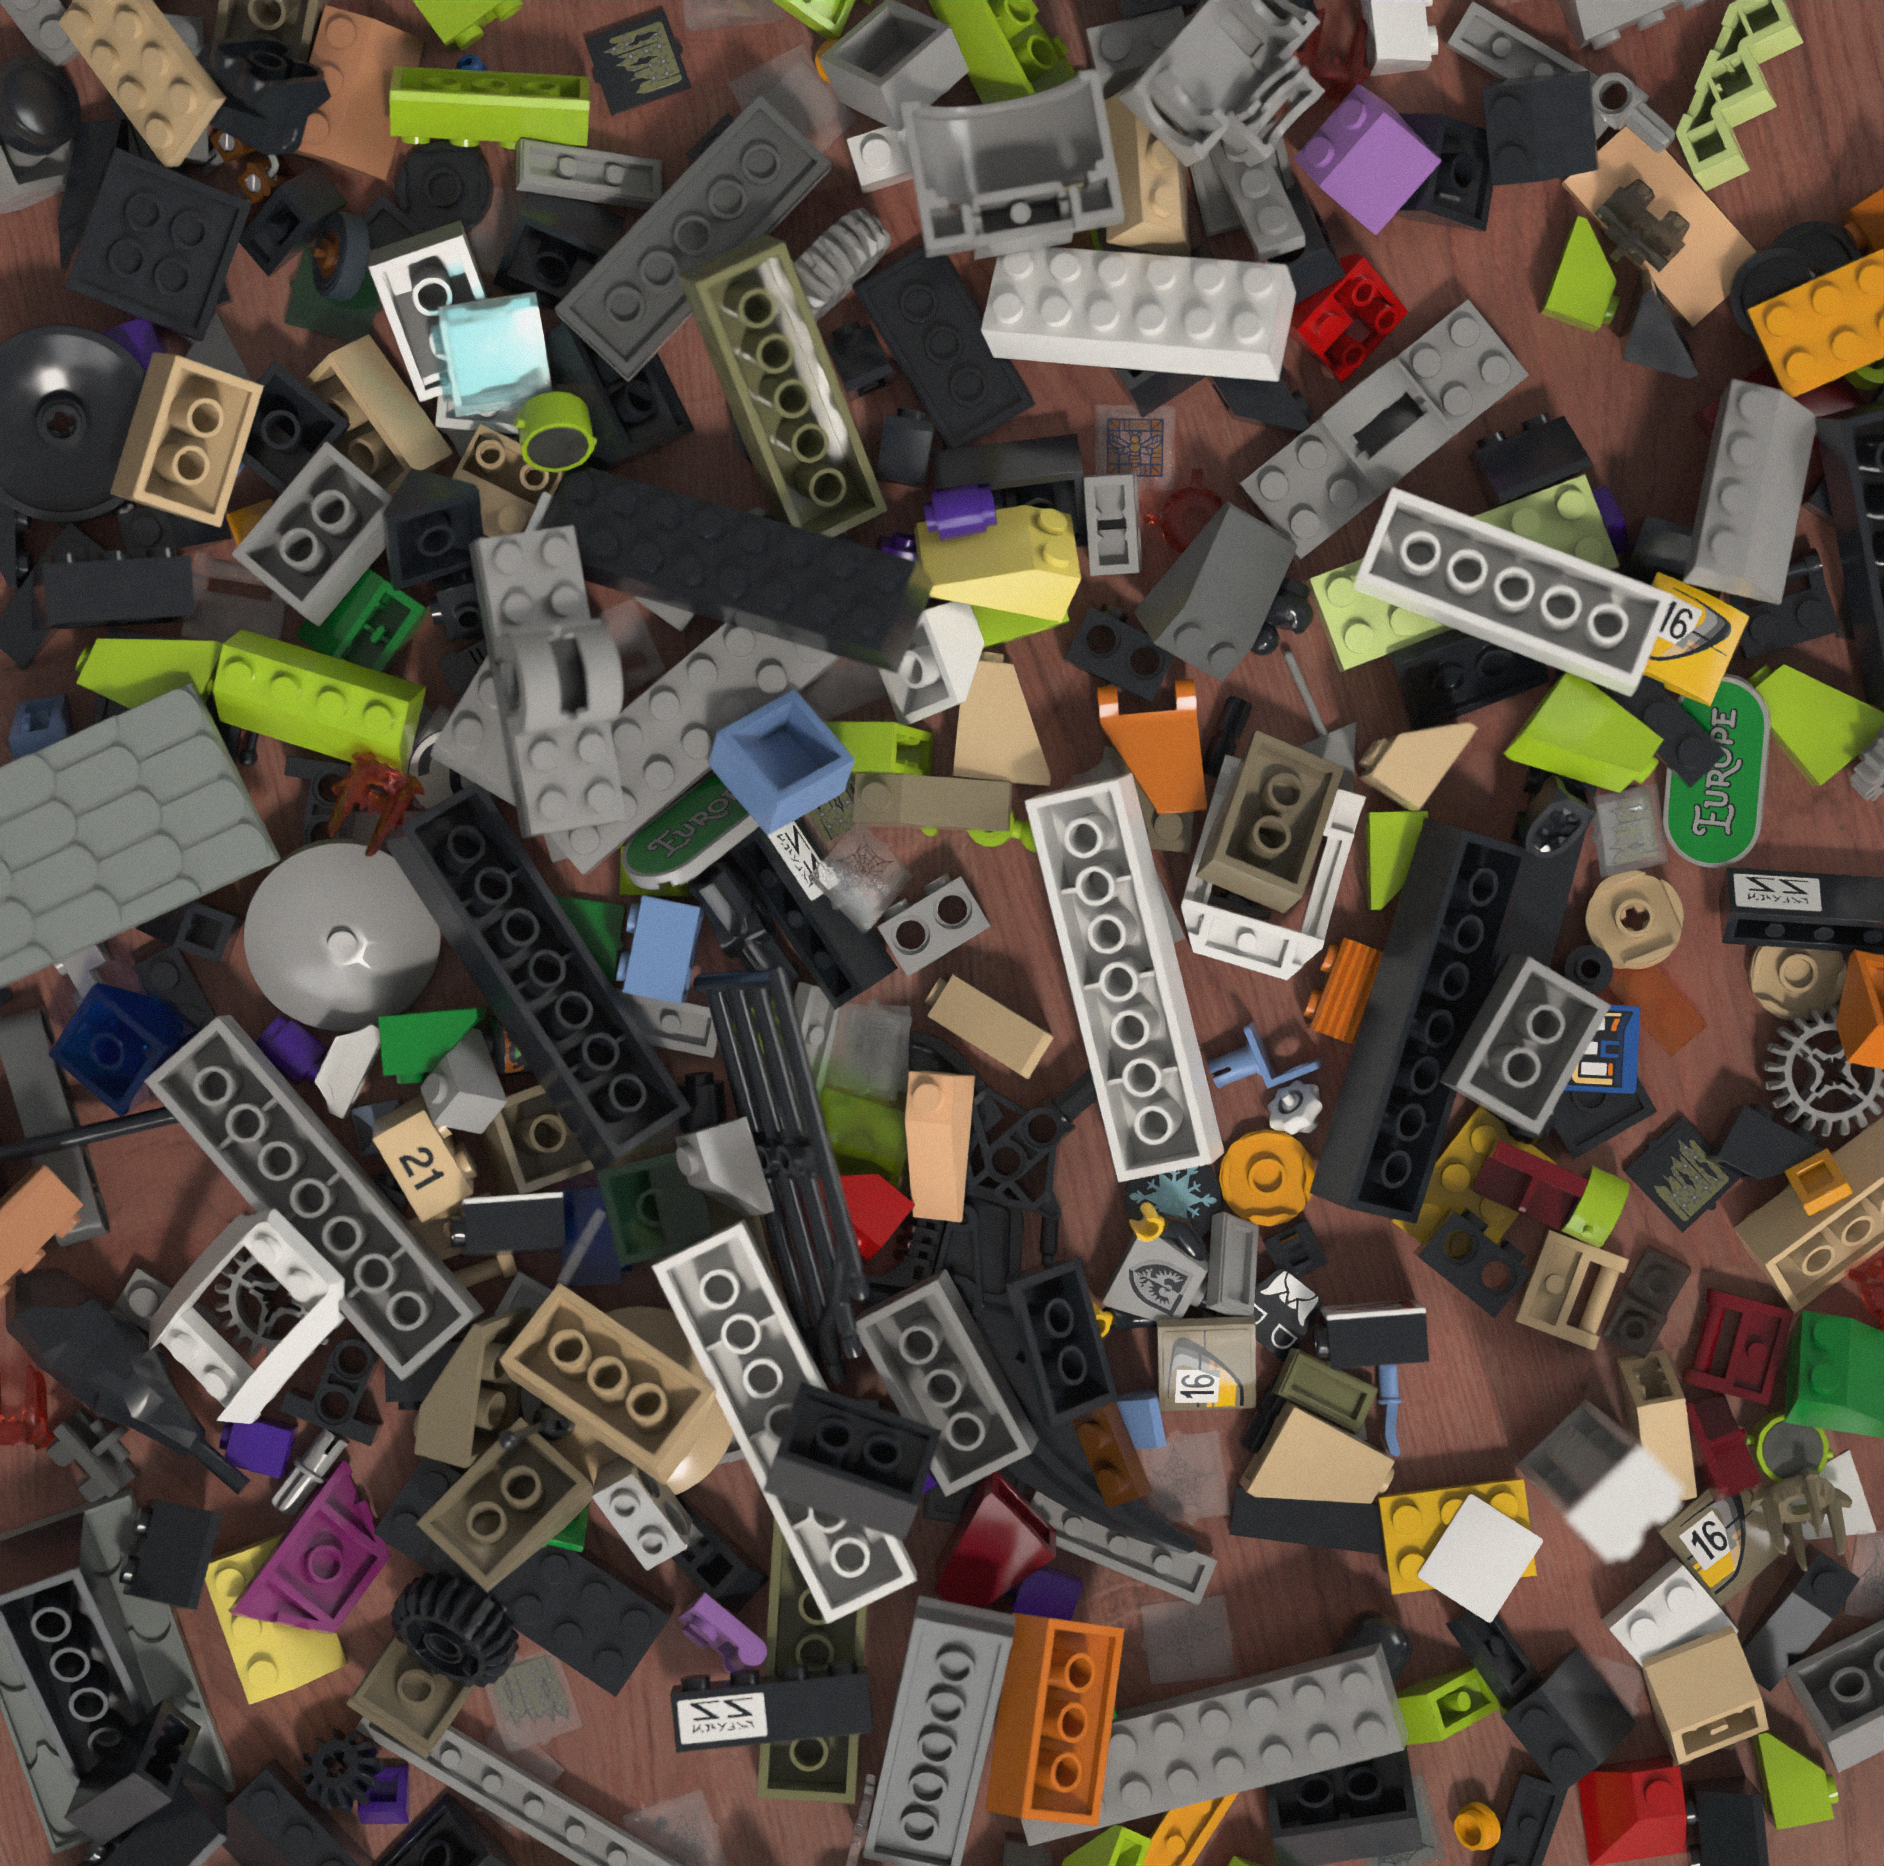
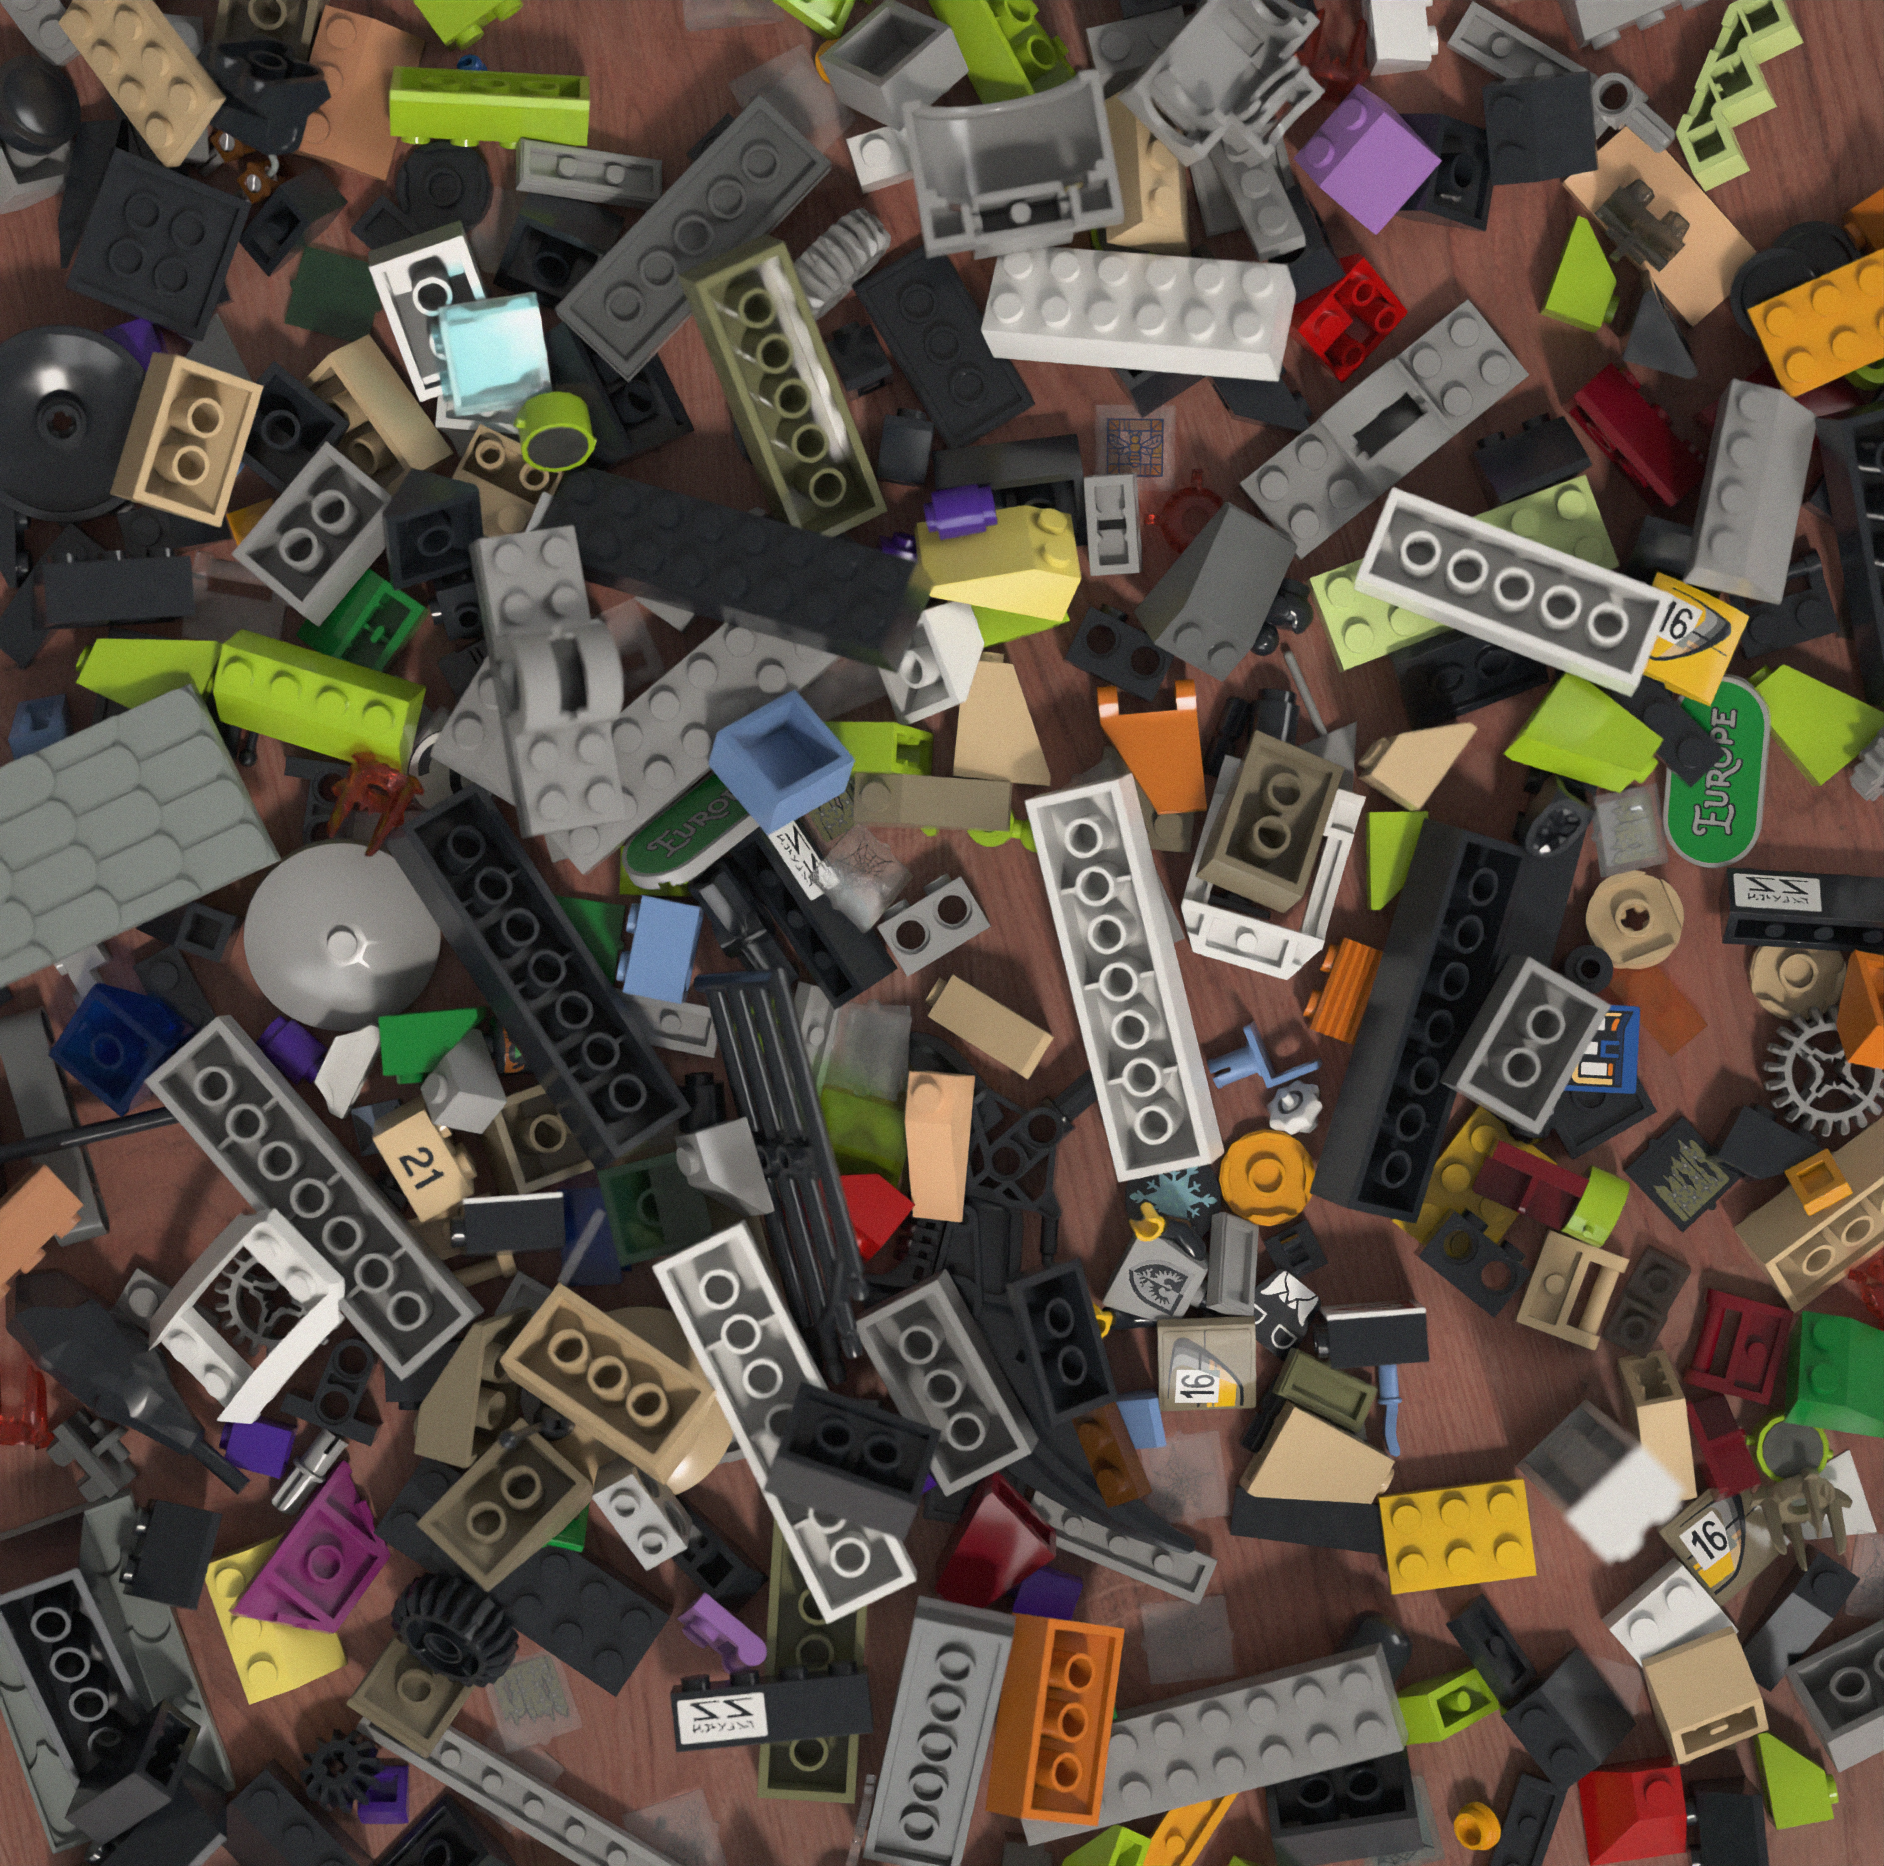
black wheel [312,212,370,301] -> none
piece [584,11,692,116] -> none
white sticker [1418,1494,1543,1623] -> none
dark purple tile [1592,486,1629,555] -> none
none -> black brick [1246,688,1300,747]
none -> dark red slope [1561,363,1705,515]

